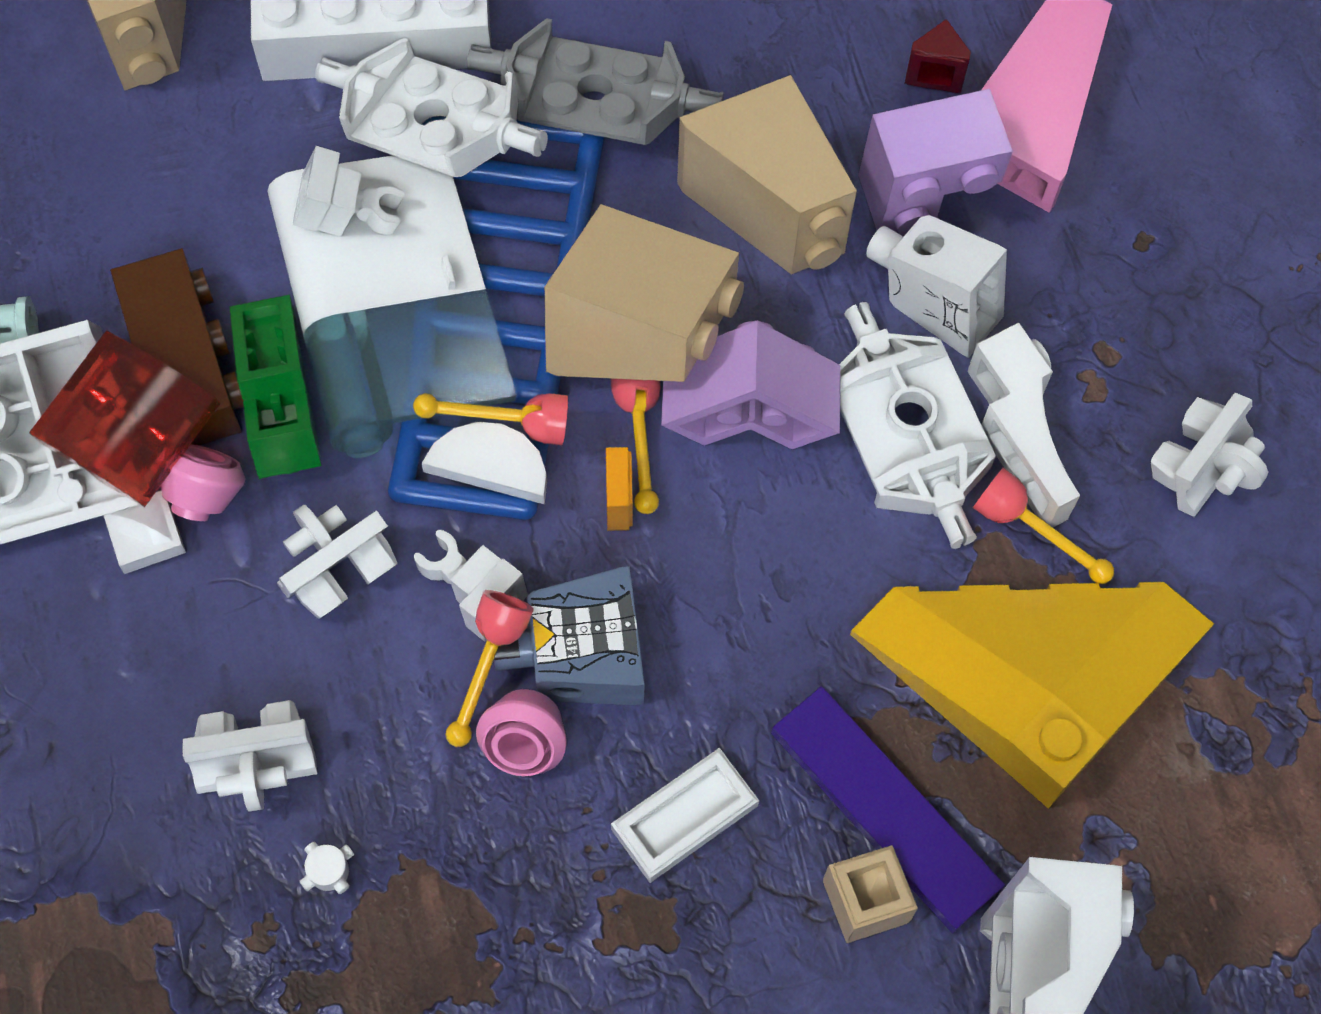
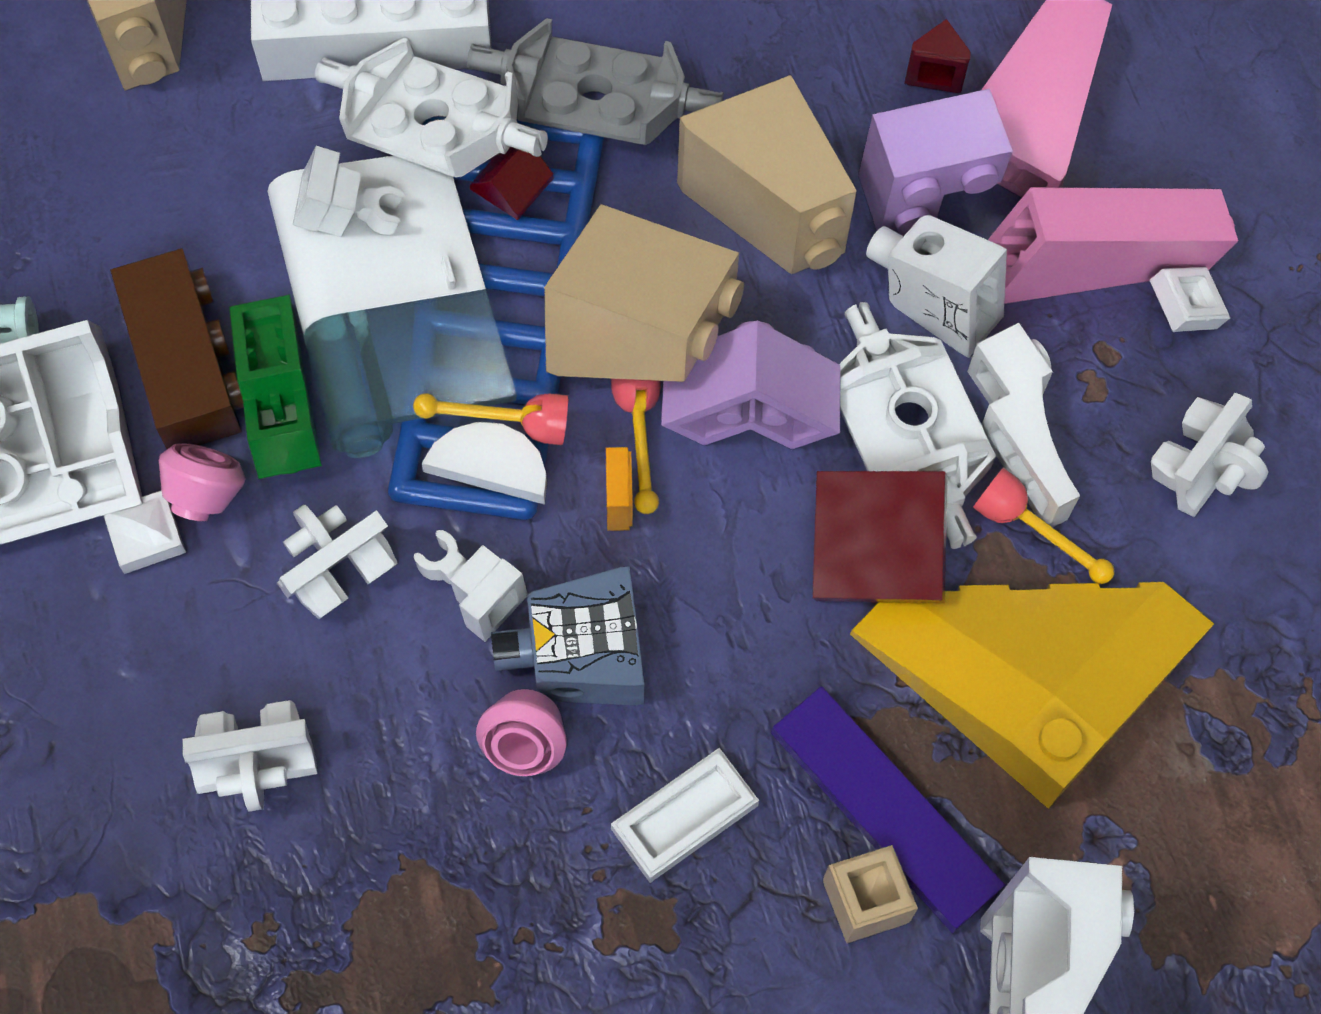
clear red slope [29,330,221,508] -> none
white piece [300,842,354,894] -> none
hinge [445,590,534,747] -> none
none -> dark red slope [470,147,554,220]
none -> dark red tile [813,471,948,603]
none -> bright pink slope [988,187,1238,304]
none -> white tile [1150,267,1230,332]

